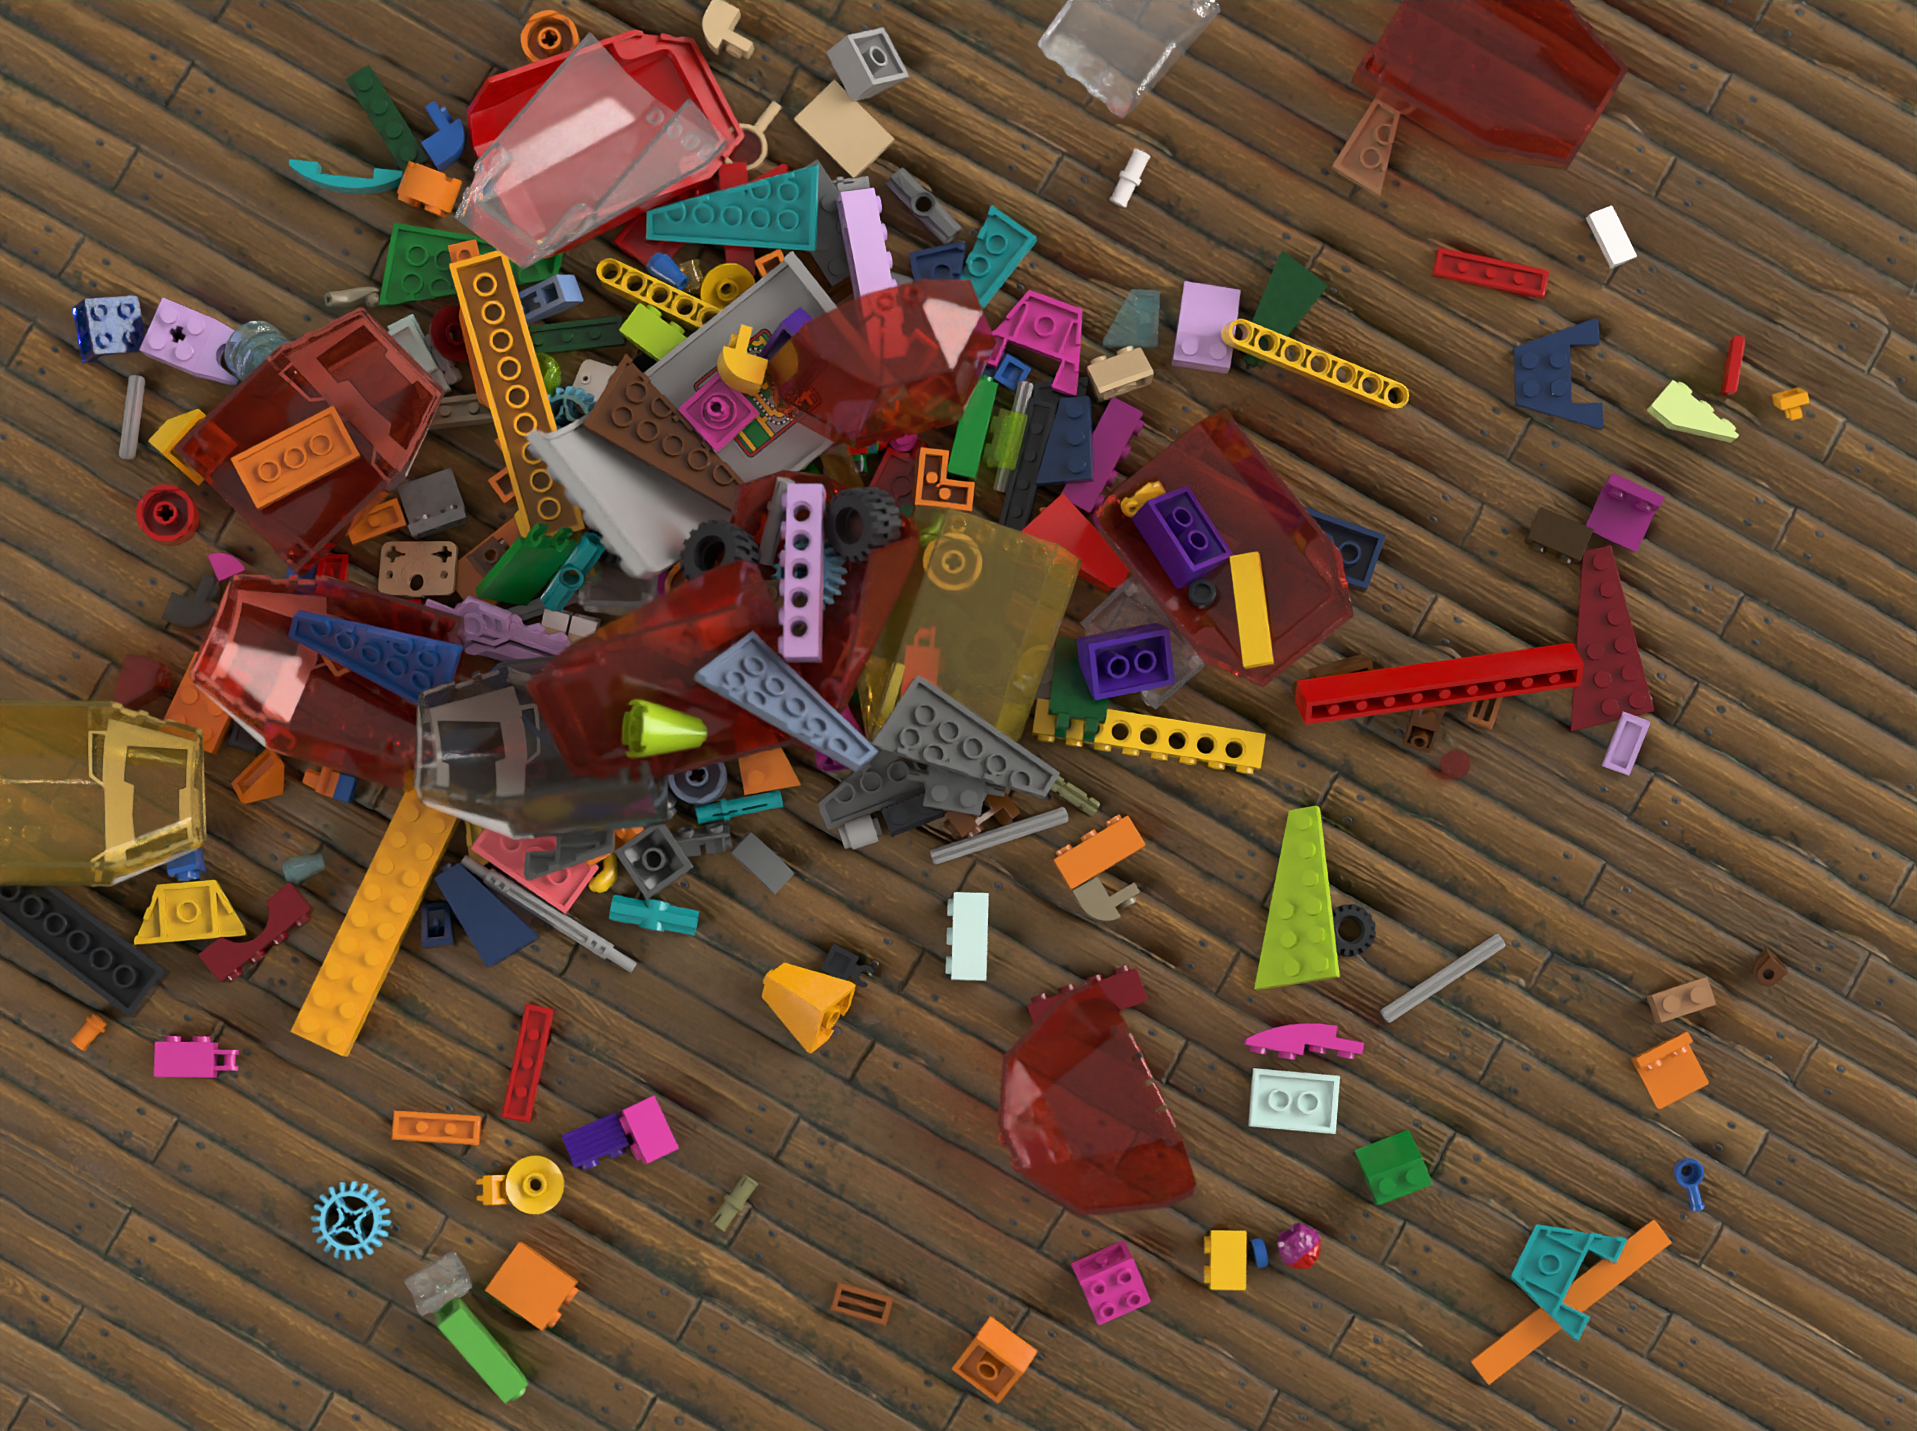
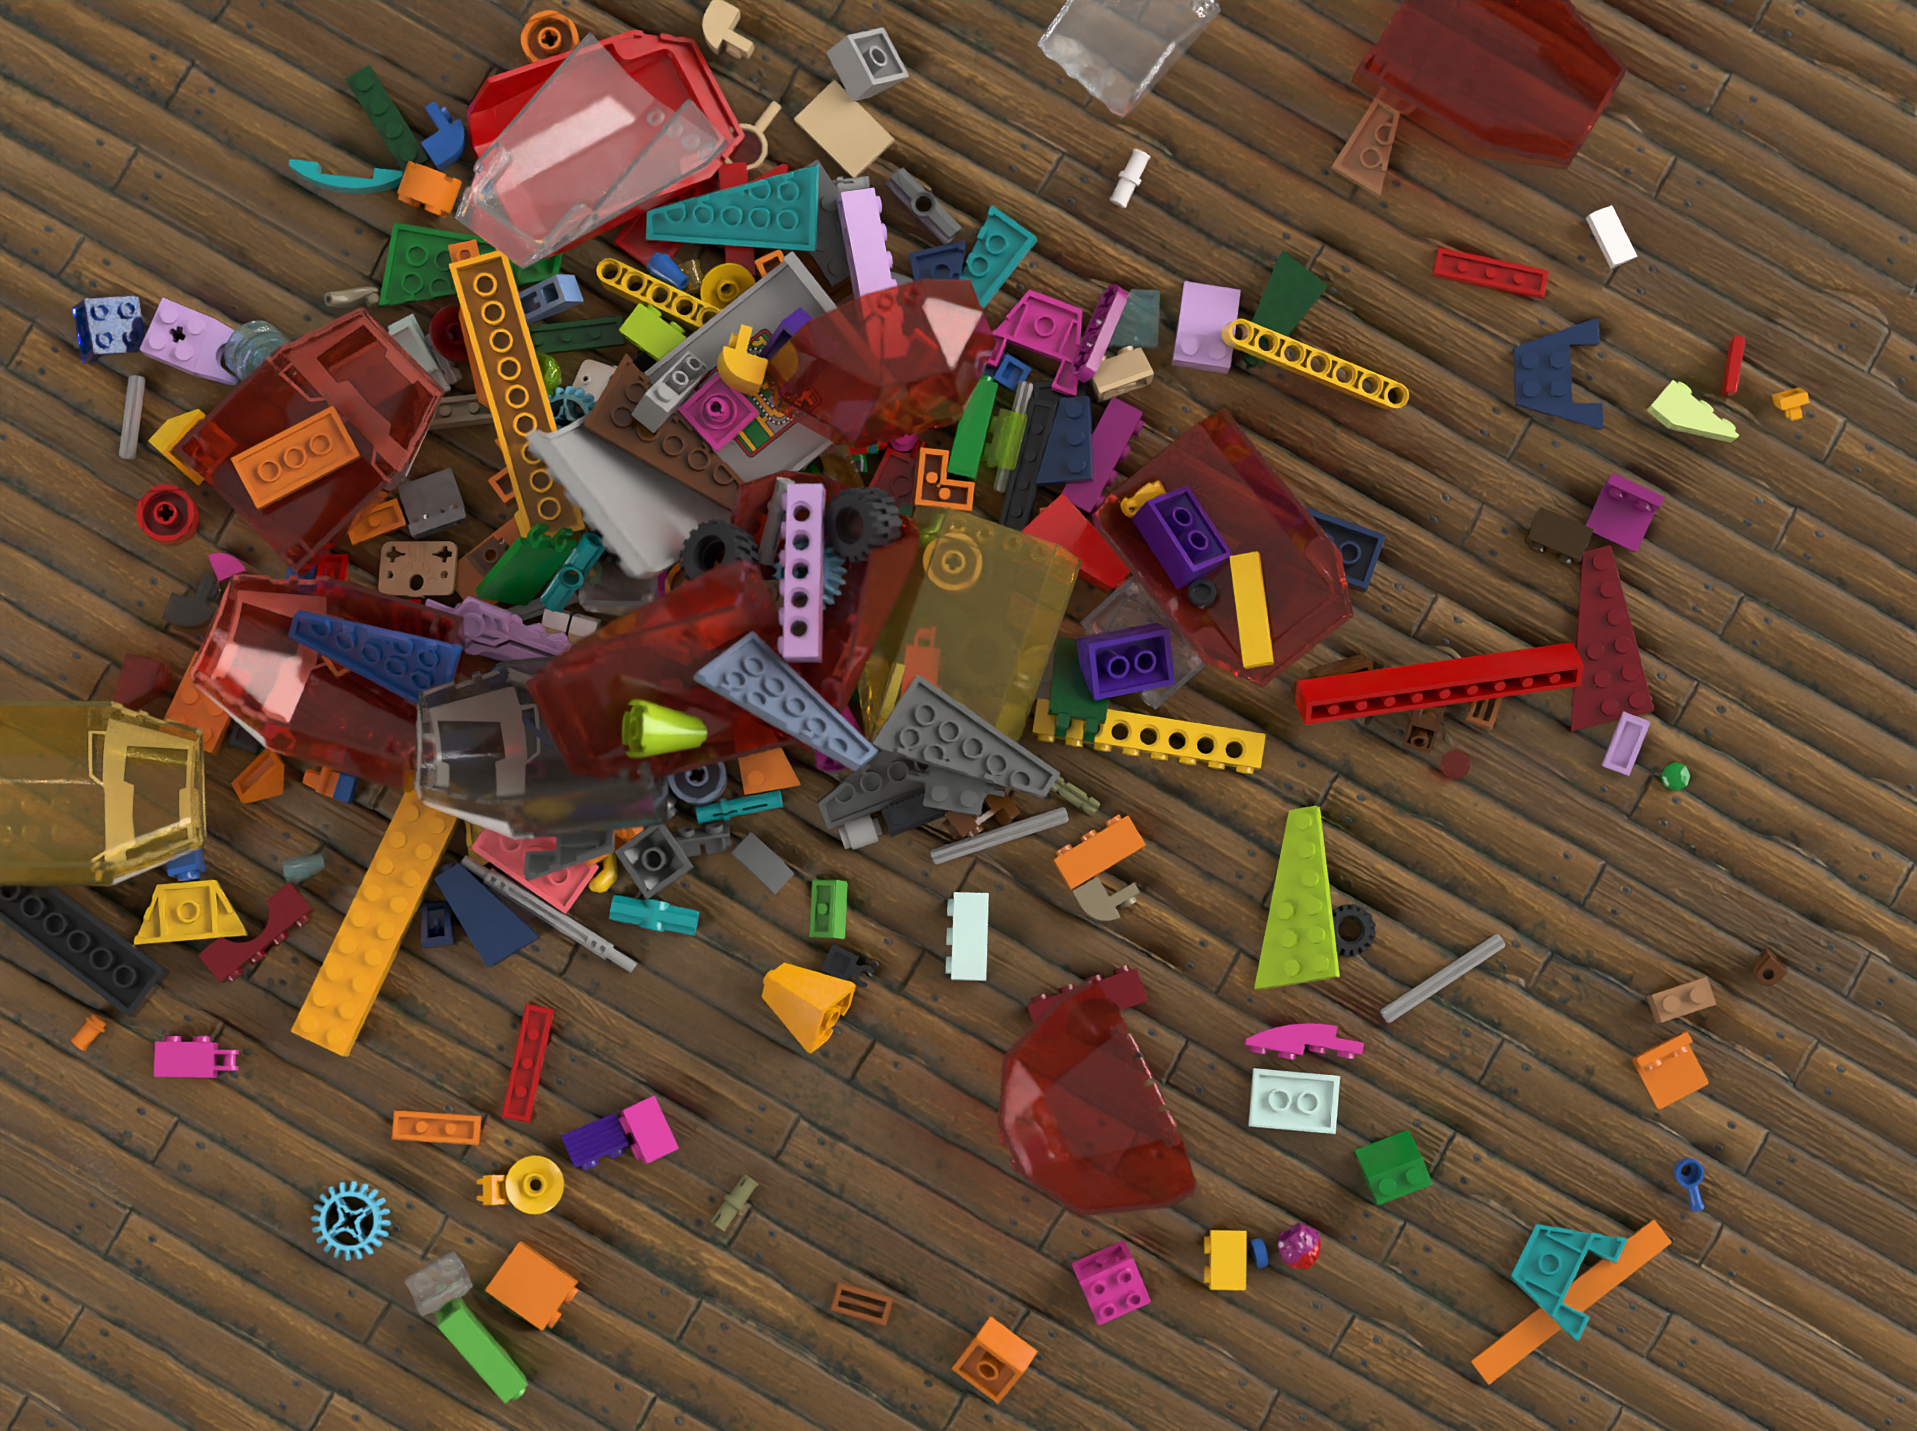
none -> light grey slope [631,351,710,433]
none -> bright green slope [809,880,848,939]
none -> magenta beam [1070,284,1128,382]
none -> green tile [1660,762,1690,791]

